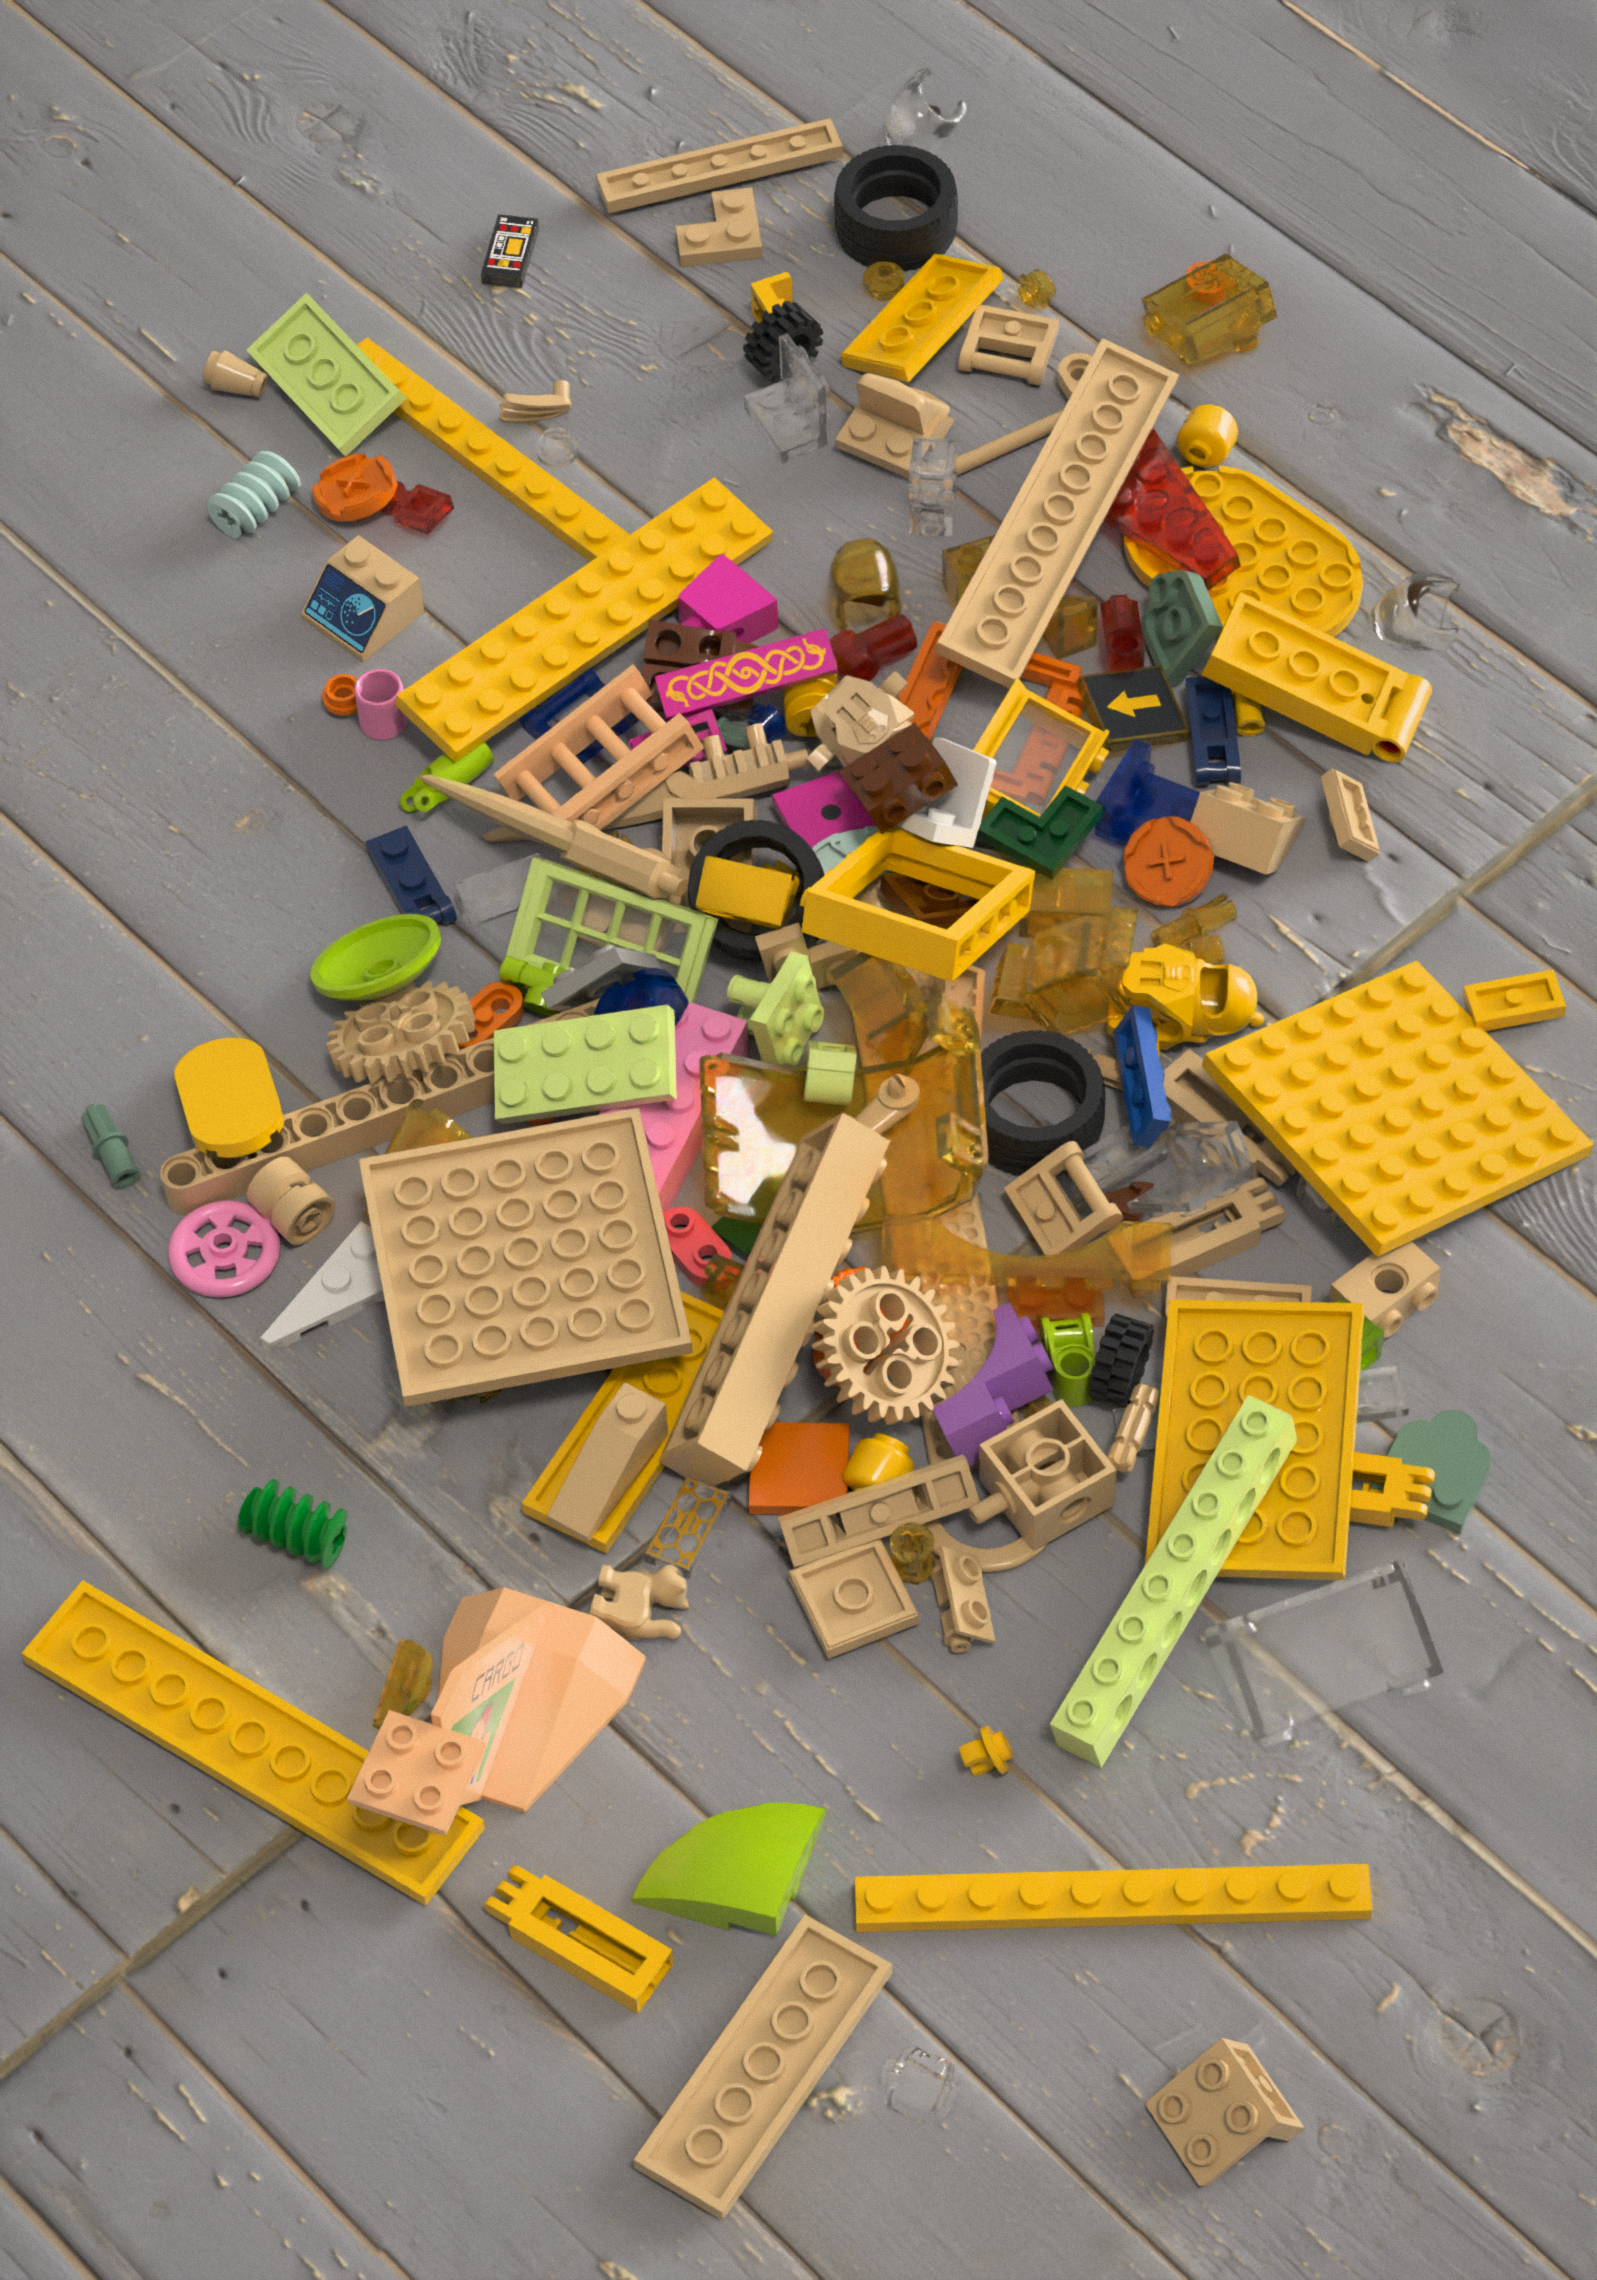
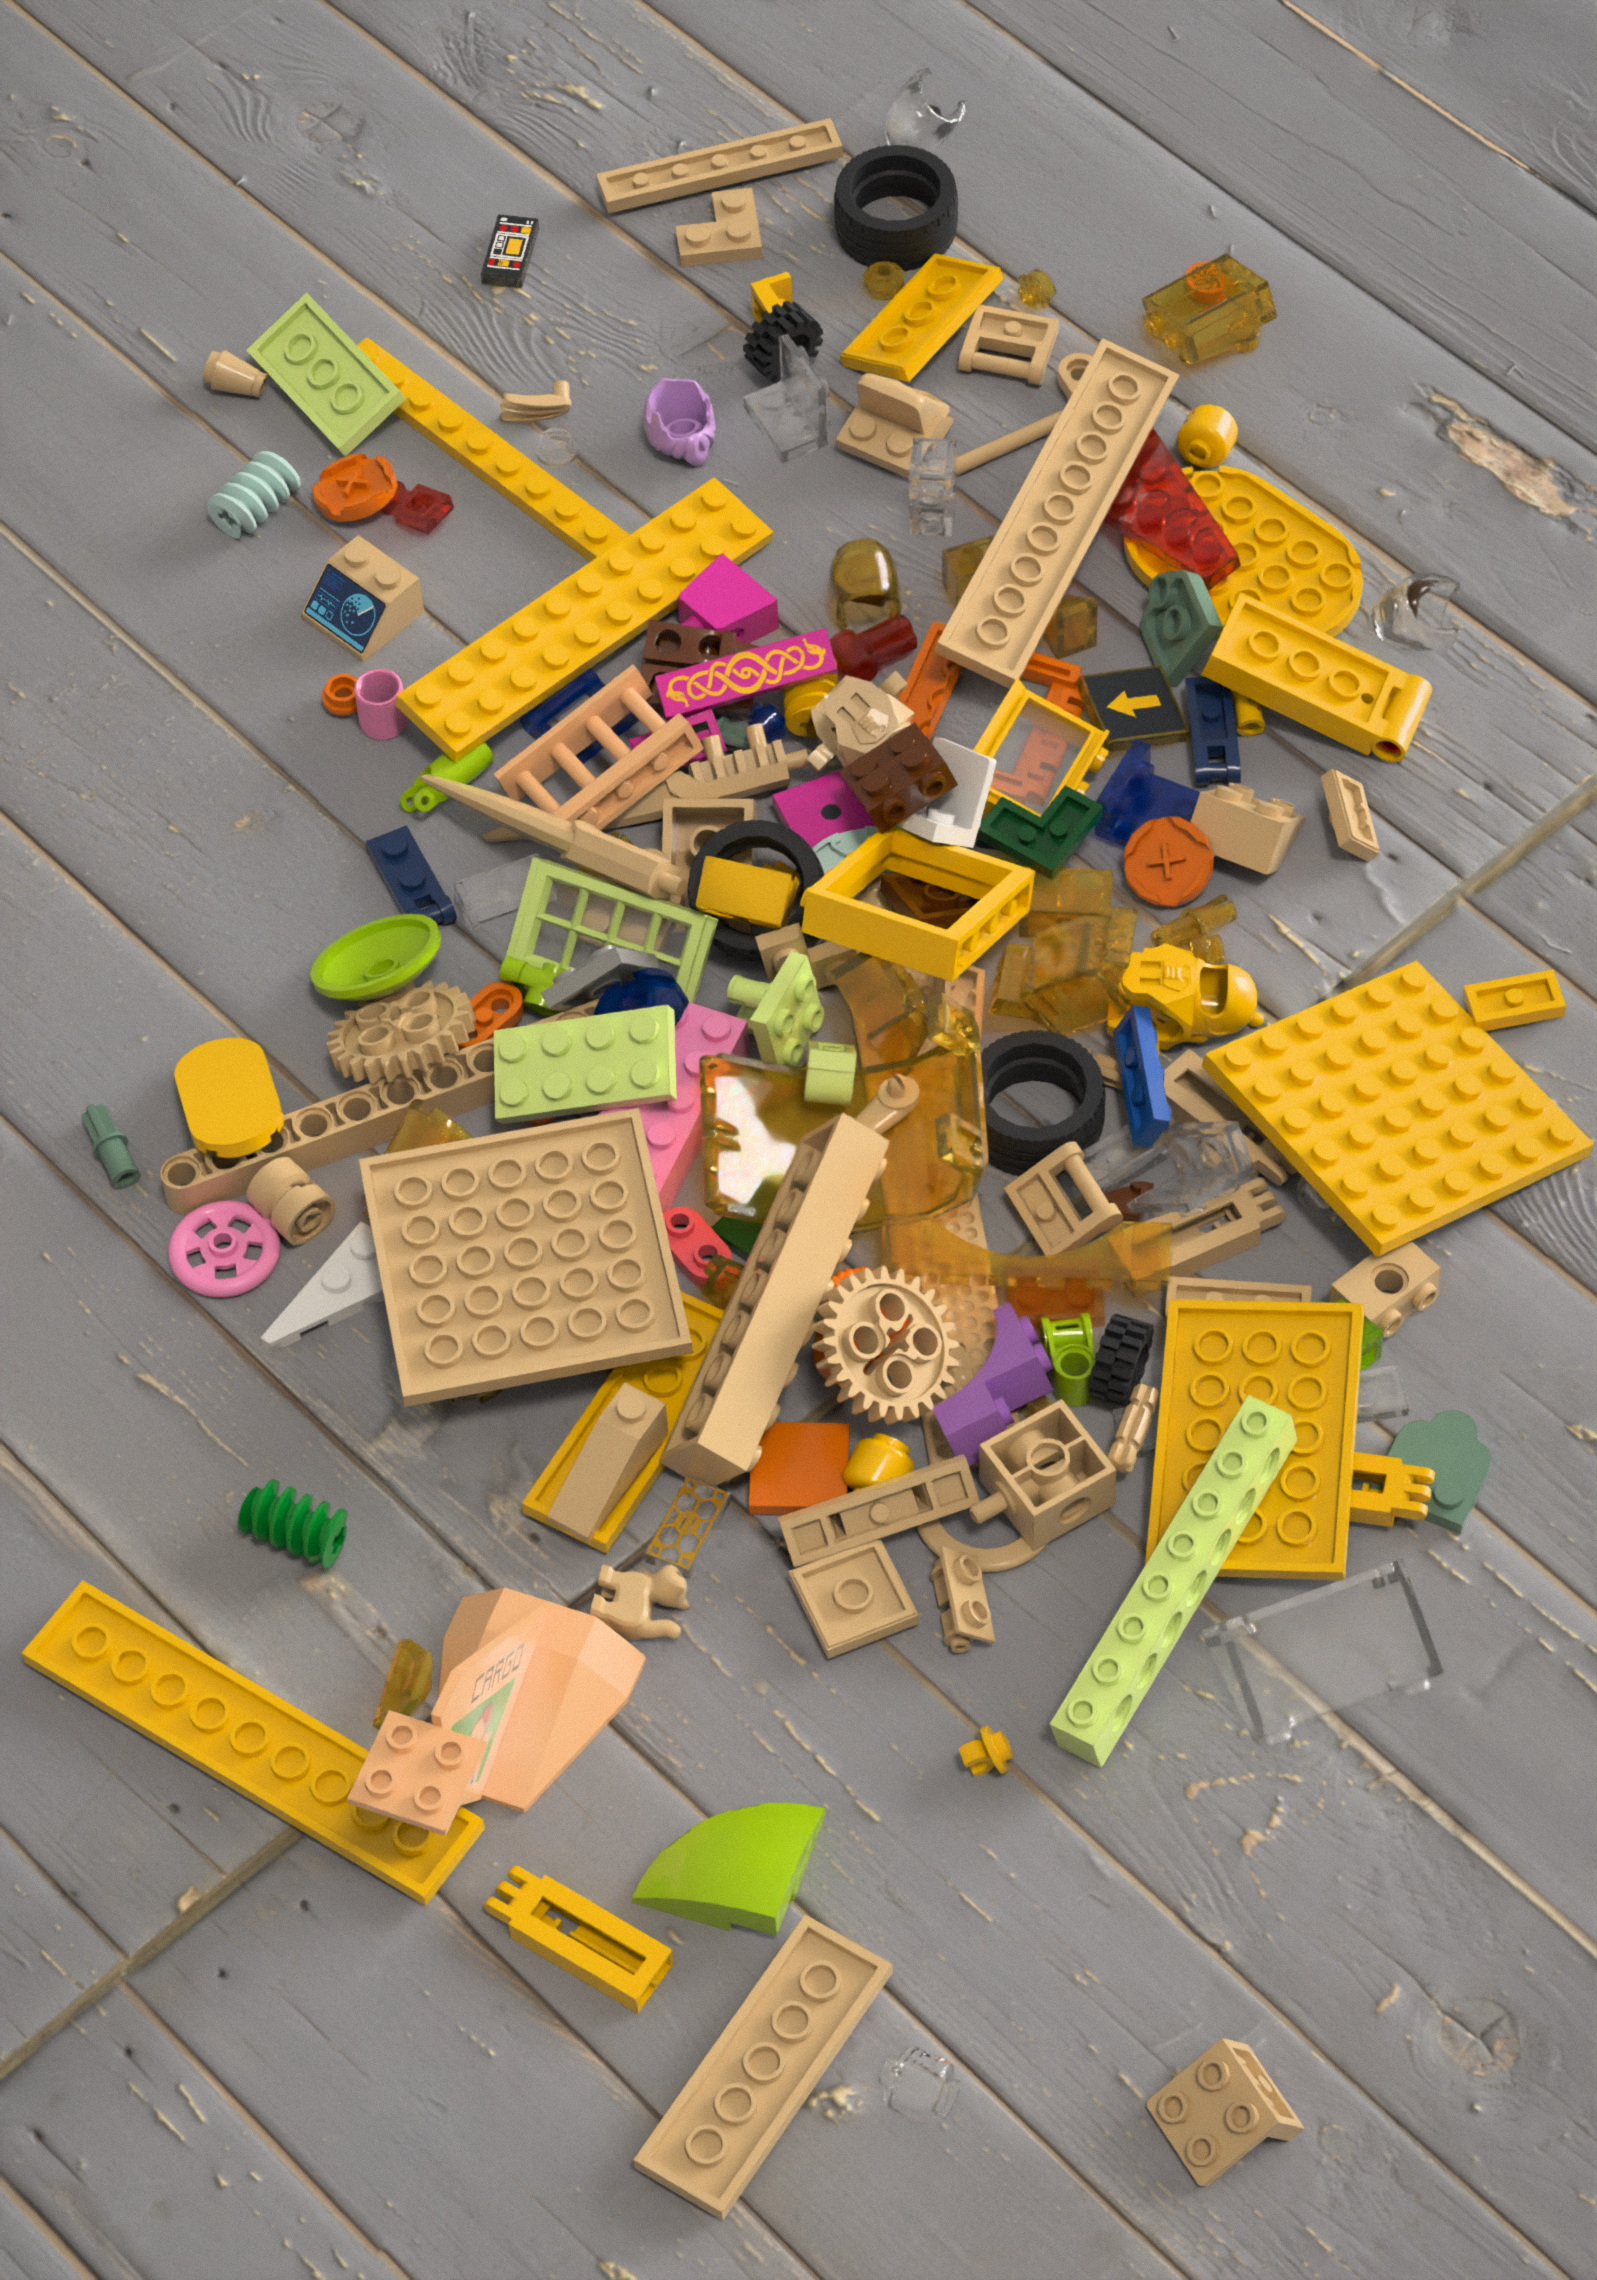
yellow plate [855,1864,1372,1932] -> none
clear yellow bush [890,1522,934,1585] -> none
clear red piece [1100,594,1145,674] -> none
none -> lavender hair [643,377,716,466]

